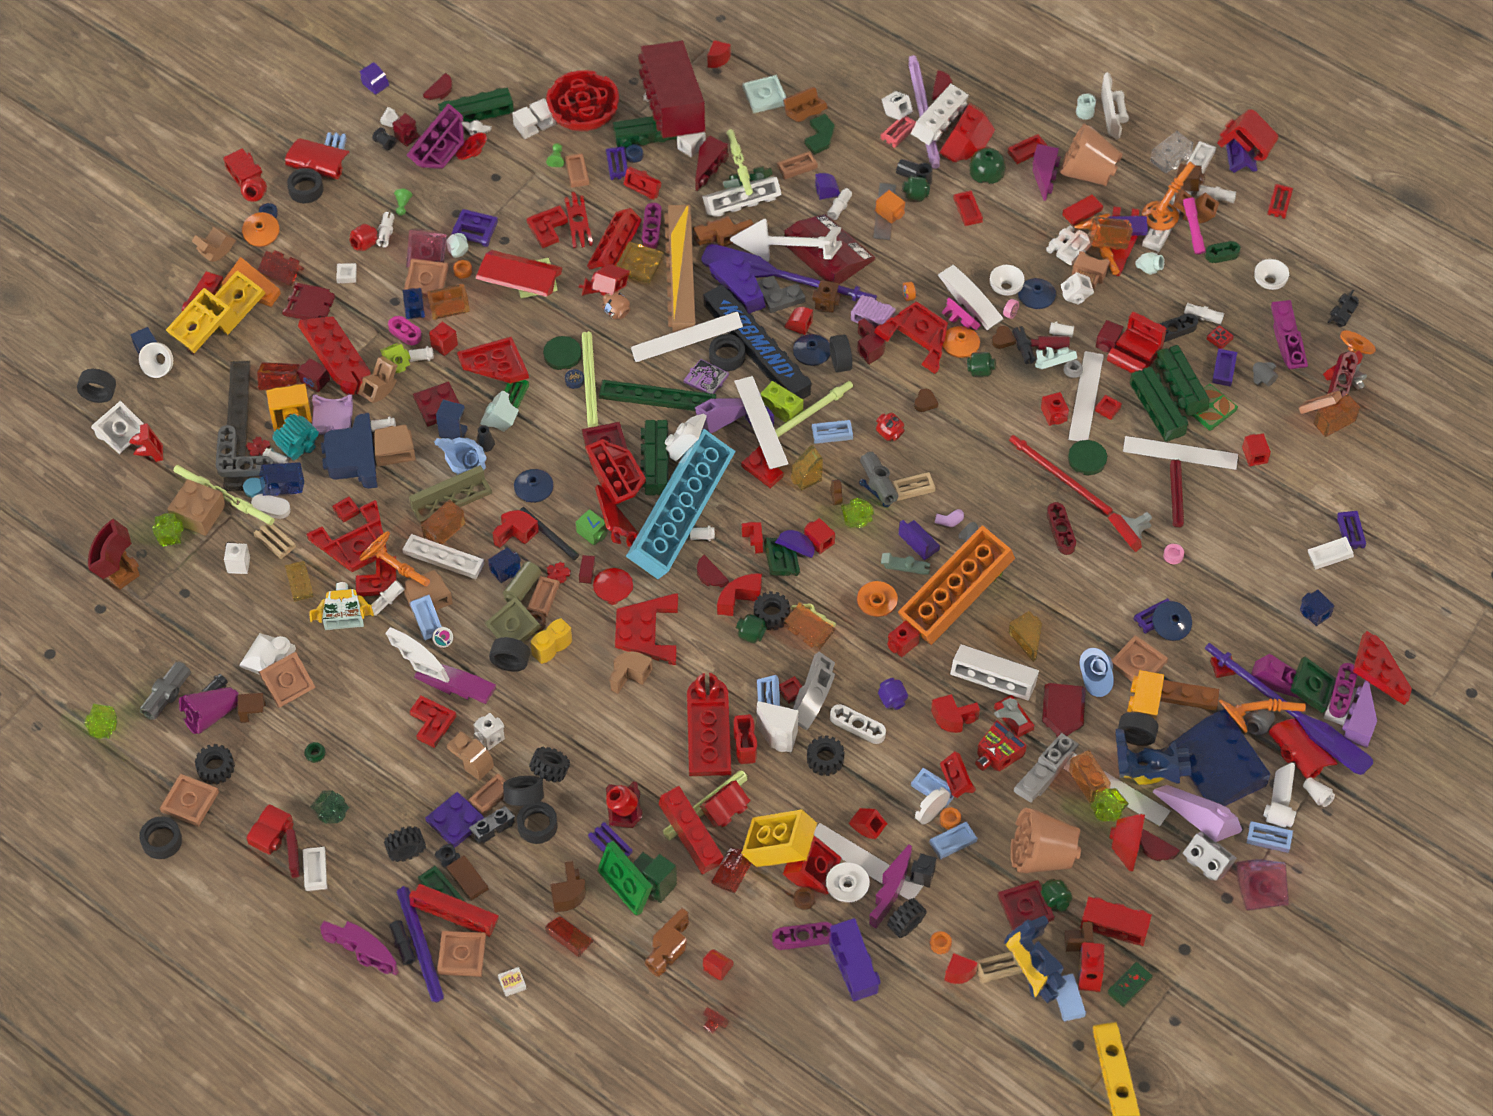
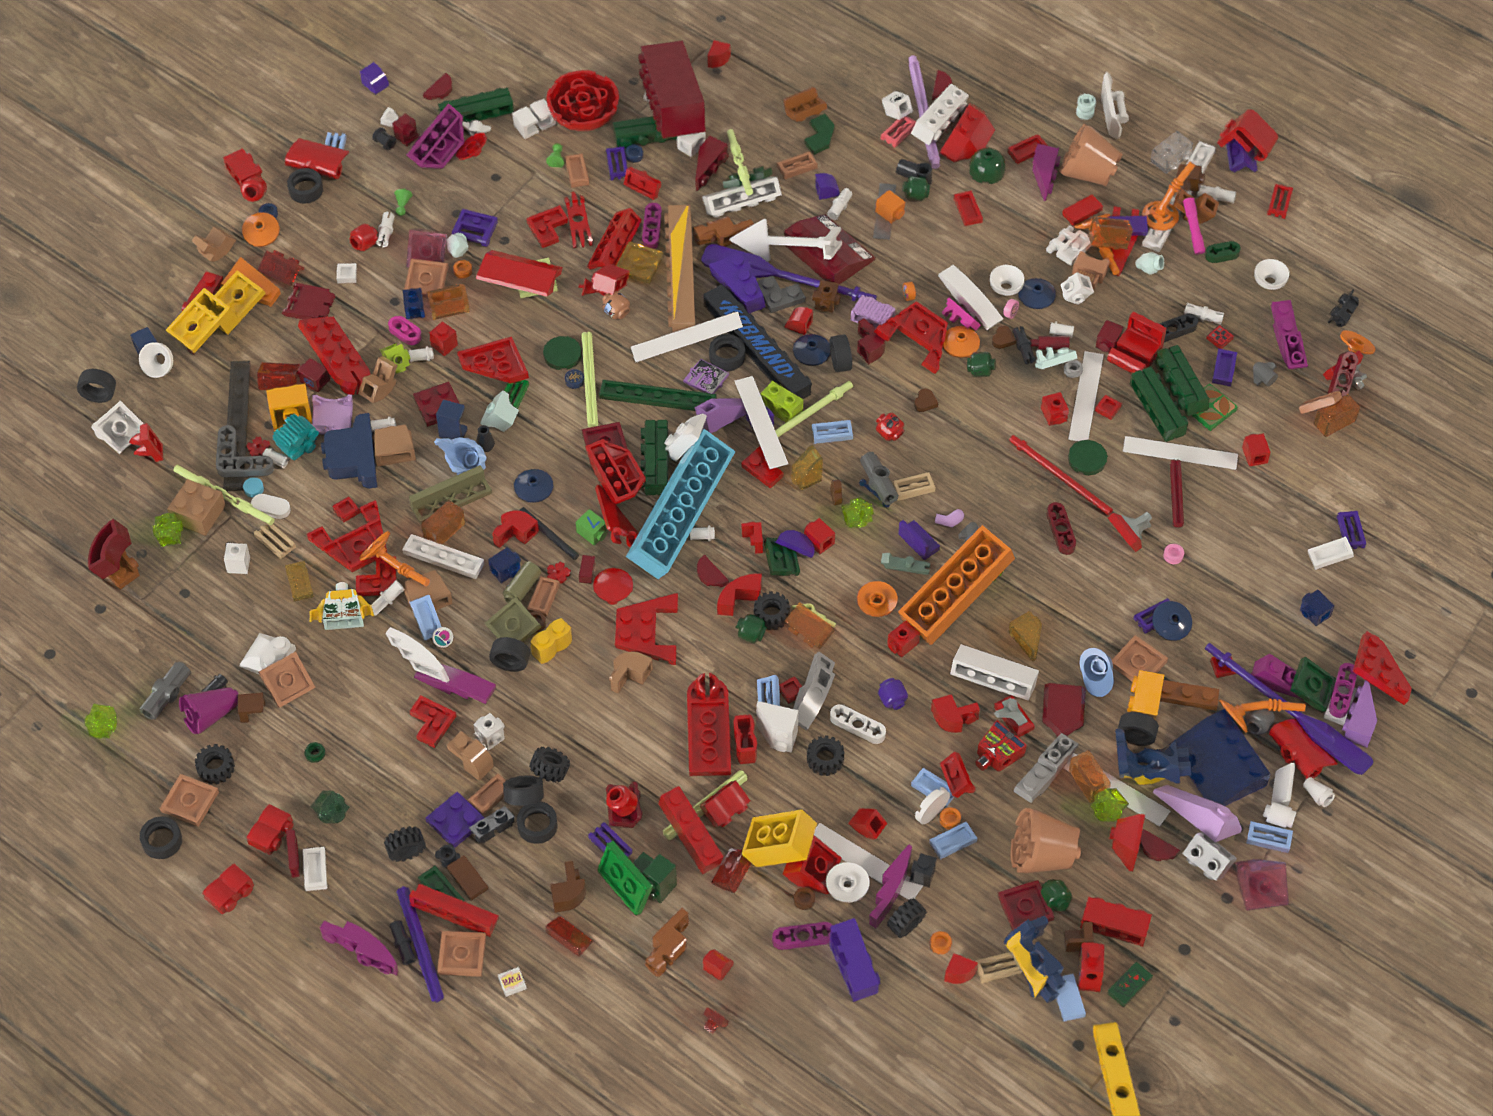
clear blue brick [259,462,304,496] -> none
light aqua tile [742,75,786,113] -> none
none -> red brick [202,863,254,915]

